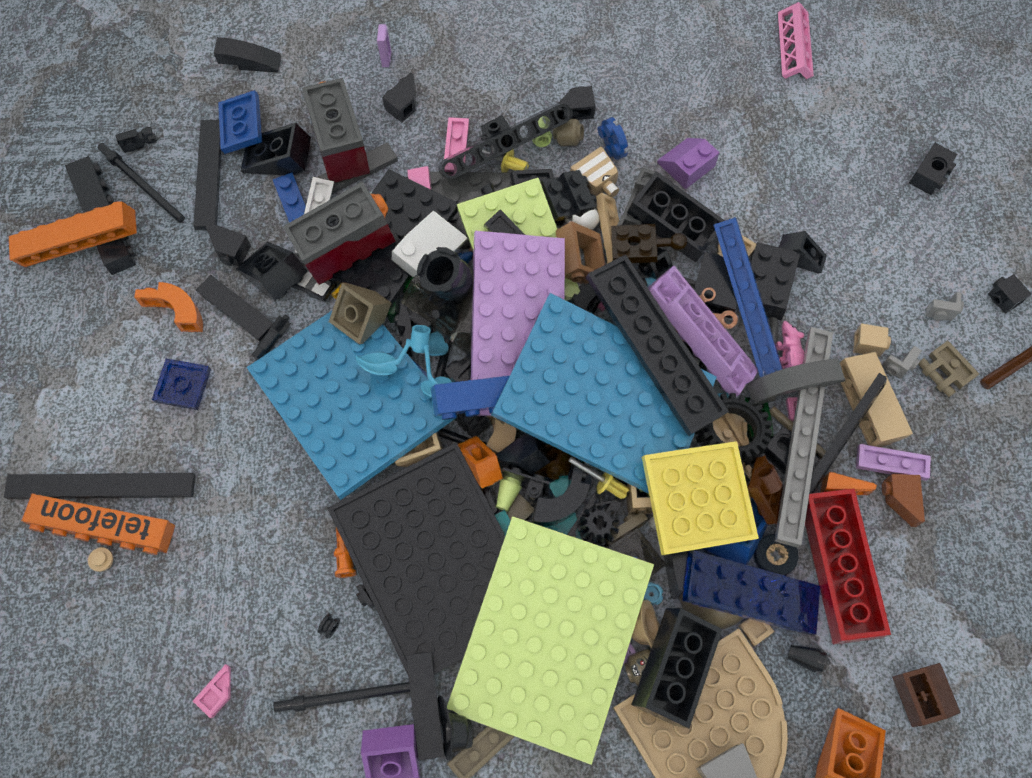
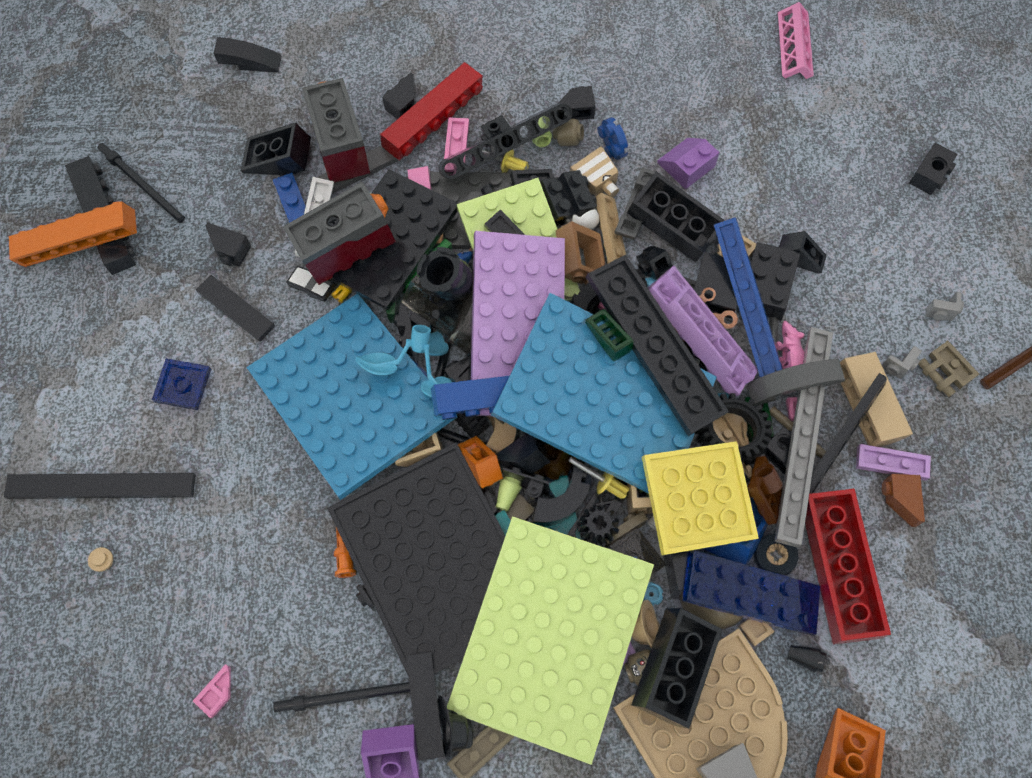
orange brick [21,494,175,555] -> none
black plate [115,127,157,153] -> none
orange arch [134,282,203,332] -> none
black tile [194,119,221,230] -> none
blue plate [218,90,262,154] -> none
black slope [236,241,308,301] -> none
black piece [251,314,291,360] -> none
black bush [317,613,340,639] -> none
dark tan slope [329,282,391,345] -> none
lavender tile [377,24,392,68] -> none
white slope [391,211,468,282] -> none
dark brown plate [611,224,687,263] -> none
orange slope [820,472,877,495] -> none
tan brick [853,323,891,357] -> none
reddish brown slope [892,663,961,727] -> none
black brick [988,274,1032,314] -> none
none -> red brick [380,62,483,161]
none -> dark green slope [585,309,634,361]

